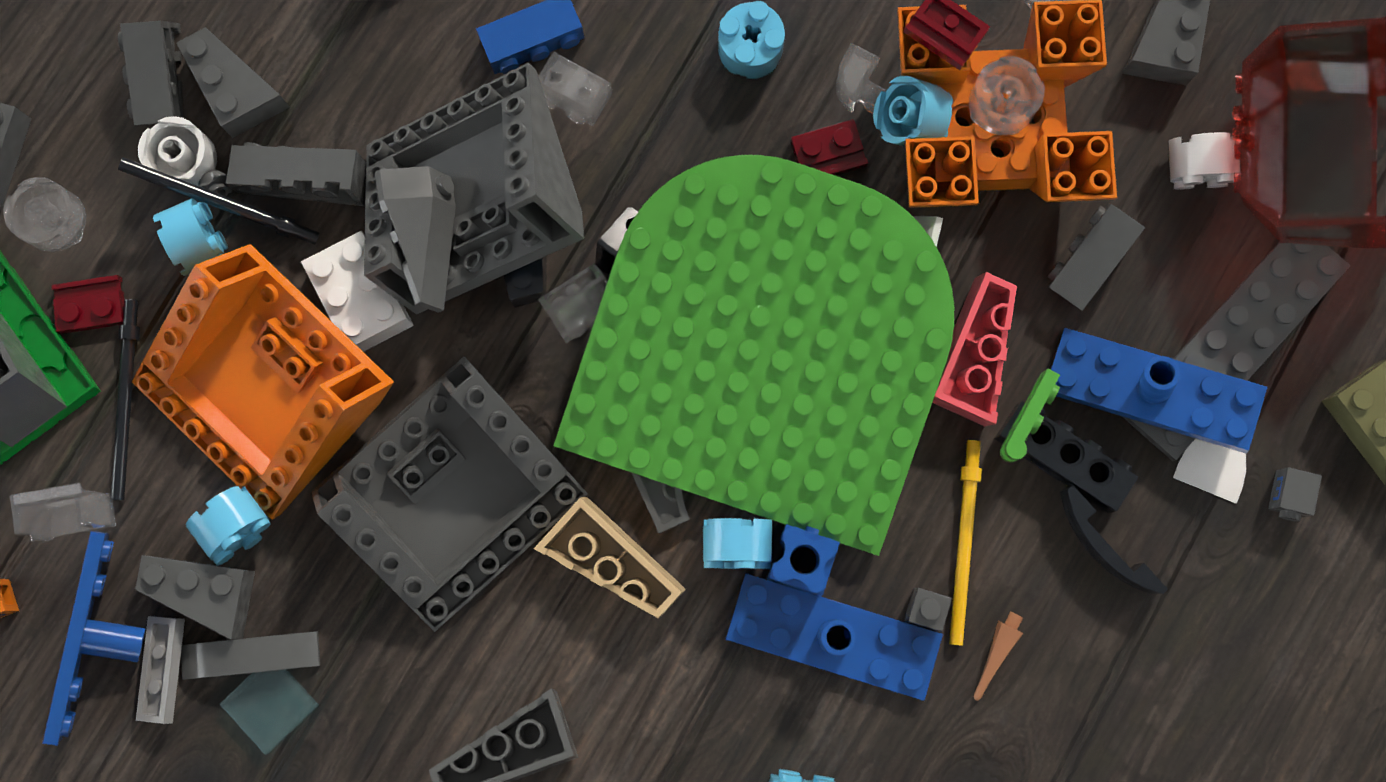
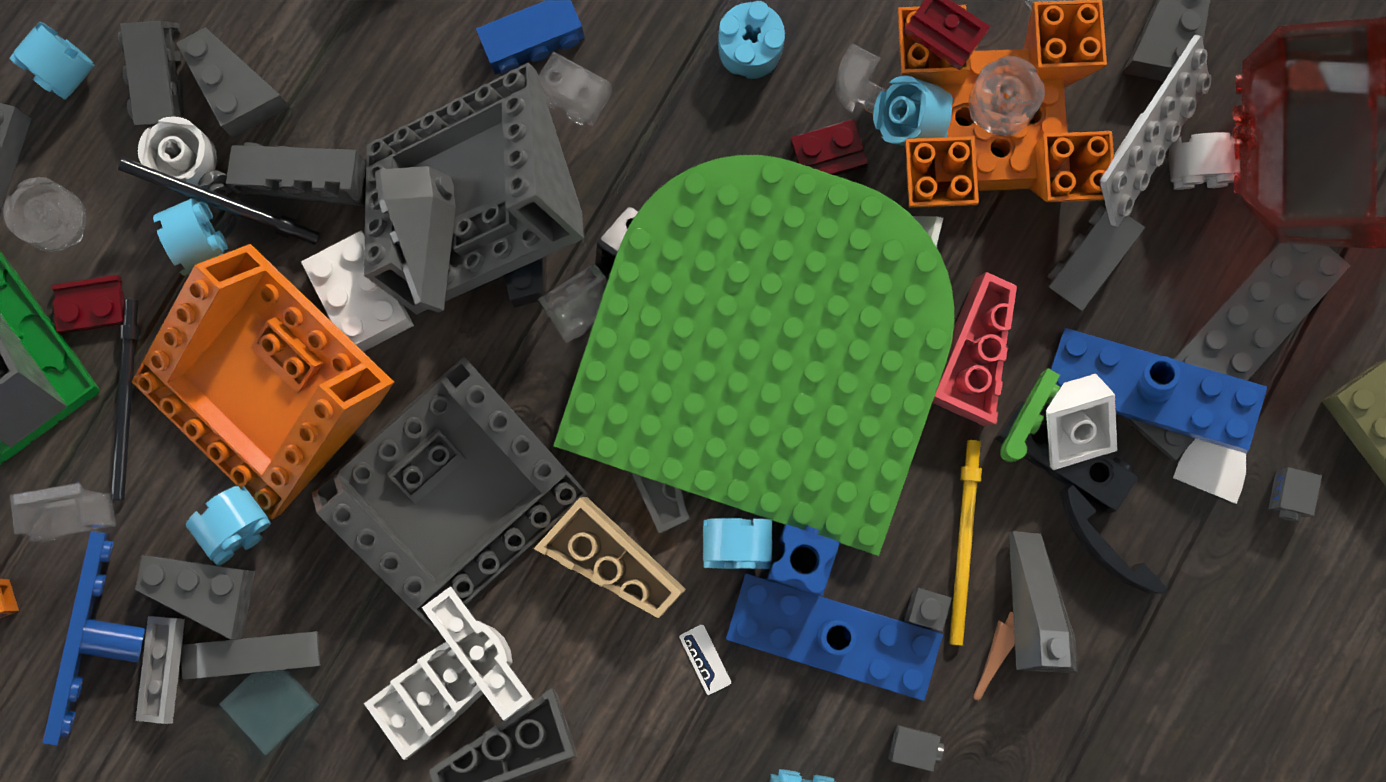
none -> medium azure brick [10,21,95,100]
none -> white slope [364,587,534,760]
none -> white sticker [679,625,731,695]
none -> dark grey brick [888,724,944,771]
none -> dark grey wedge [1009,531,1078,673]
none -> white slope [1046,374,1117,470]
none -> light grey bracket [1100,35,1211,227]

